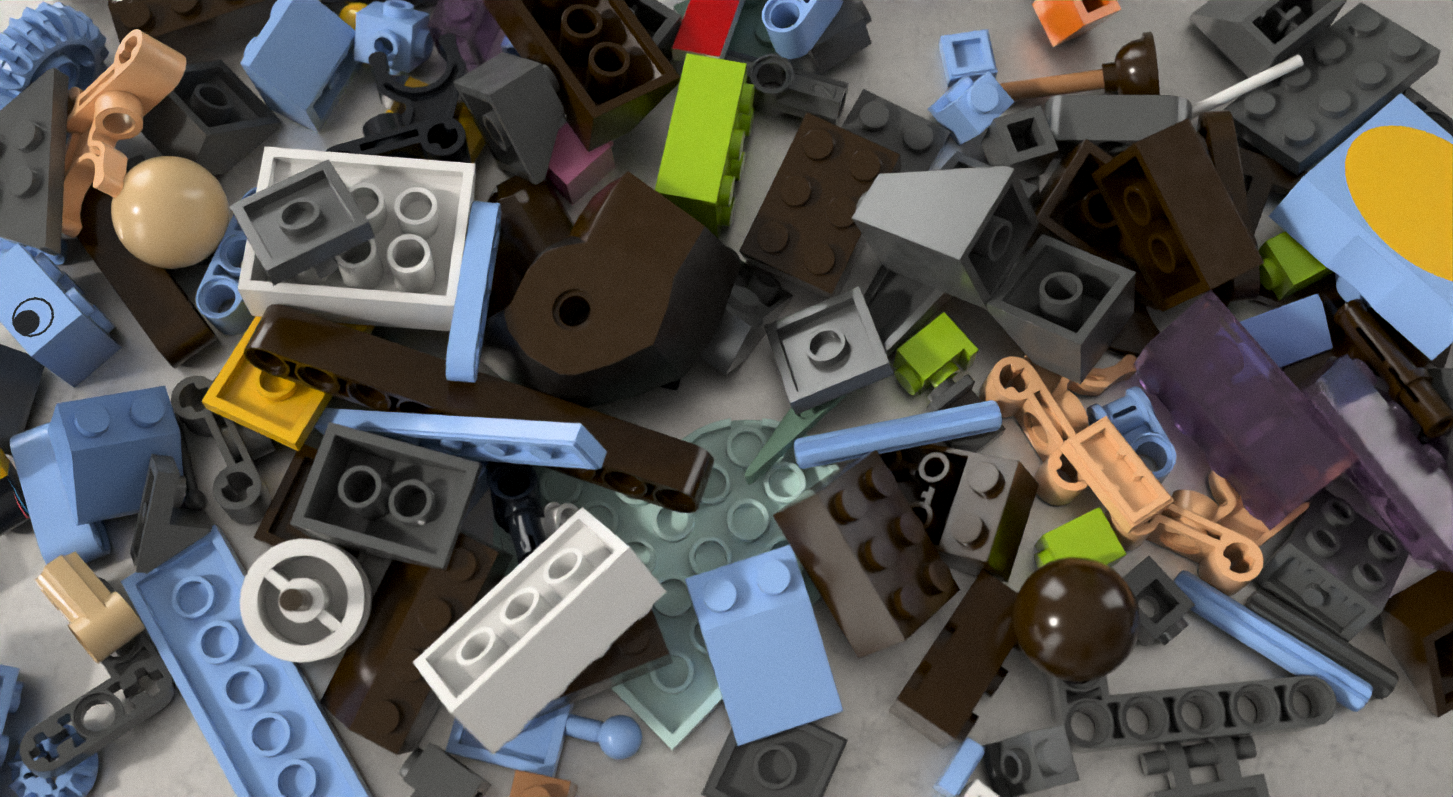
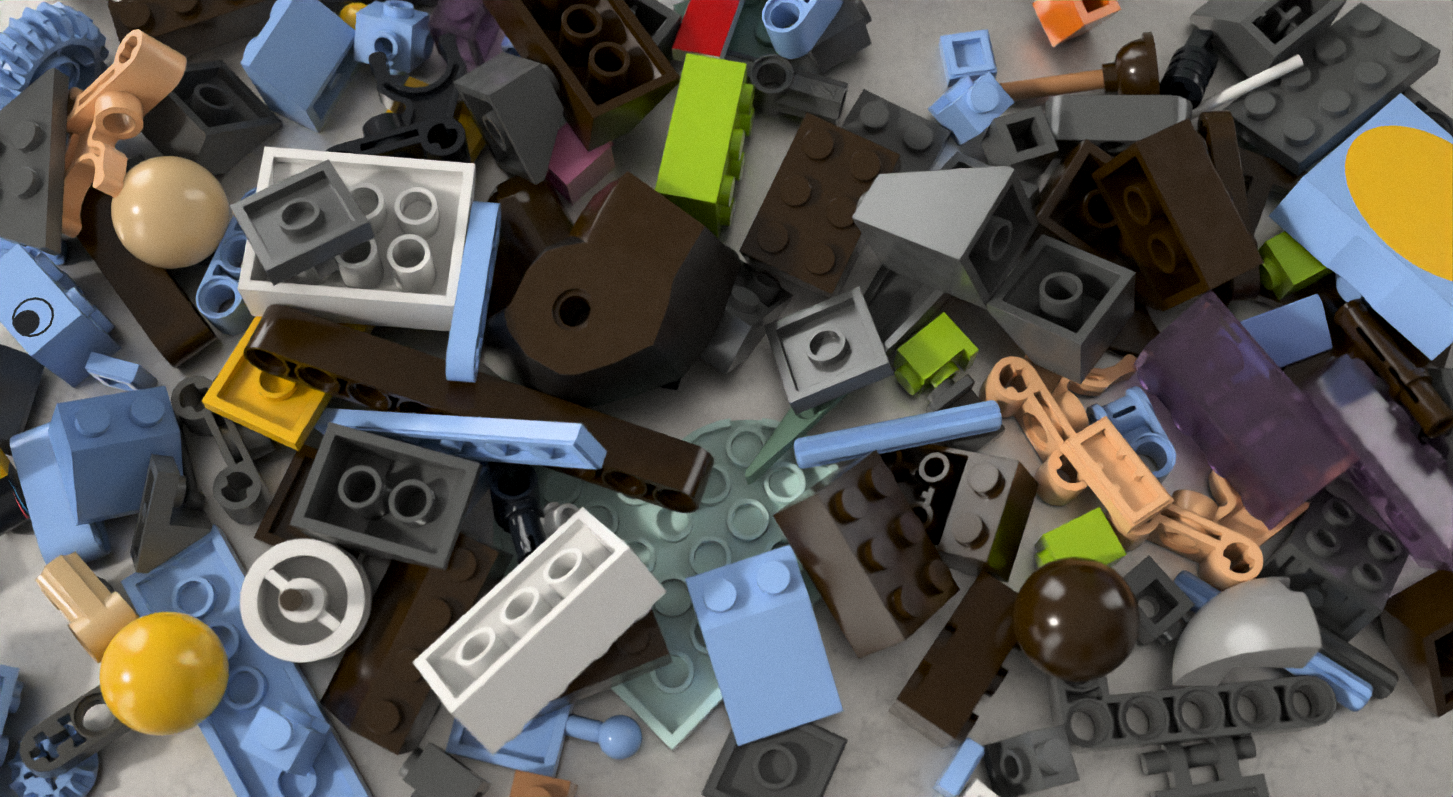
none -> light blue tile [85,351,158,392]
none -> yellow piece [99,611,229,736]
none -> light blue brick [238,701,333,777]
none -> black hinge [1159,29,1219,110]
none -> light grey brick [1172,576,1322,686]

